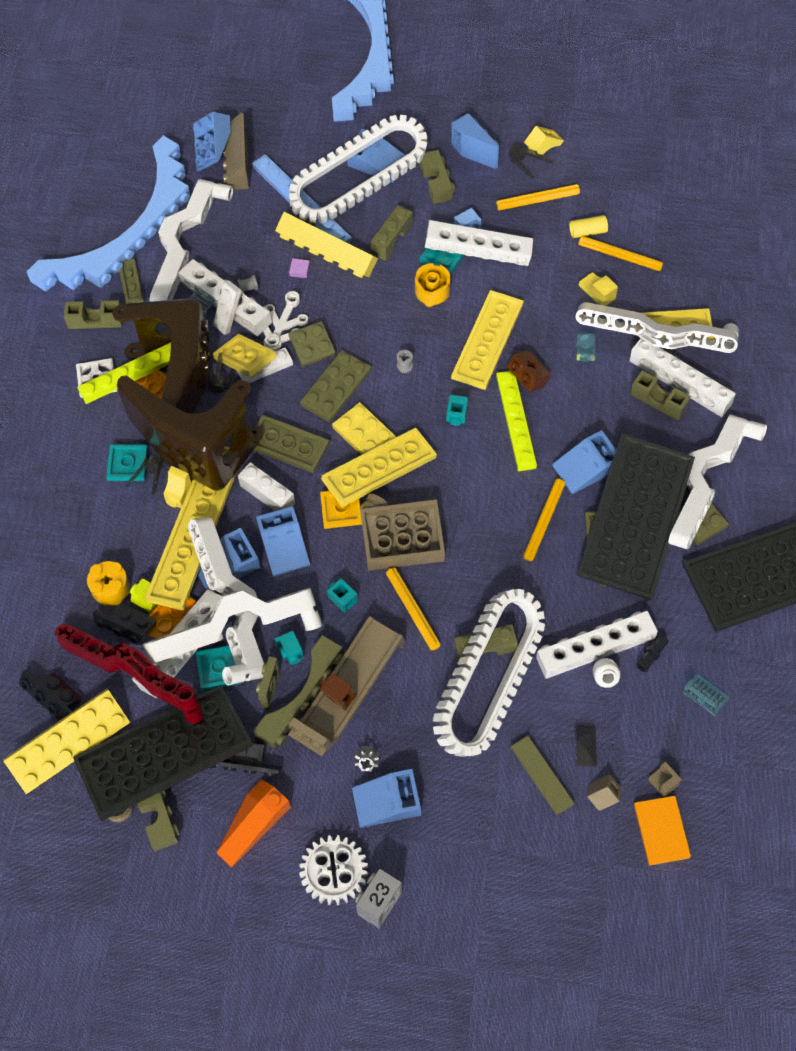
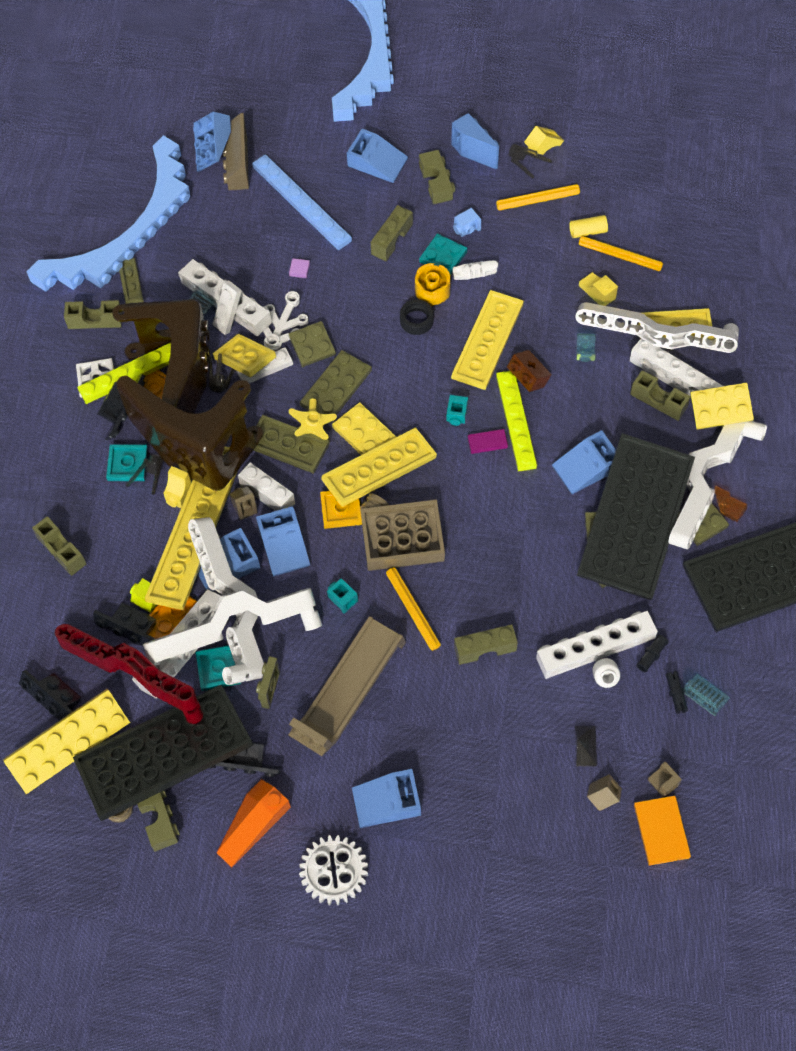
yellow brick [87,561,130,606] -> none
white beam [150,179,233,302] -> none
light grey bush [237,275,258,293] -> none
olive arch [254,635,344,750] -> none
light yellow brick [275,212,378,278] -> none
teal brick [275,631,304,665] -> none
white piece [289,115,427,224] -> none
reddish brown brick [320,672,357,711] -> none
light grey gear [355,746,380,772] -> none
light grey brick [355,869,402,929] -> none
light grey bush [397,350,413,373] -> none
white brick [425,220,533,266] -> none
white piece [433,589,545,757] -> none
olive tile [511,736,574,816] -> none
yellow axle [524,478,565,561] -> none
none -> olive arch [32,516,87,576]
none -> black bracket [97,374,145,441]
none -> dark tan slope [229,486,258,520]
none -> light yellow animal [289,398,337,440]
none -> black tyre [400,300,433,335]
none -> white hinge [452,260,498,280]
none -> magenta tile [467,429,508,454]
none -> black pin [665,671,688,714]
none -> light yellow plate [690,383,754,430]
none -> clear orange slope [714,486,747,522]

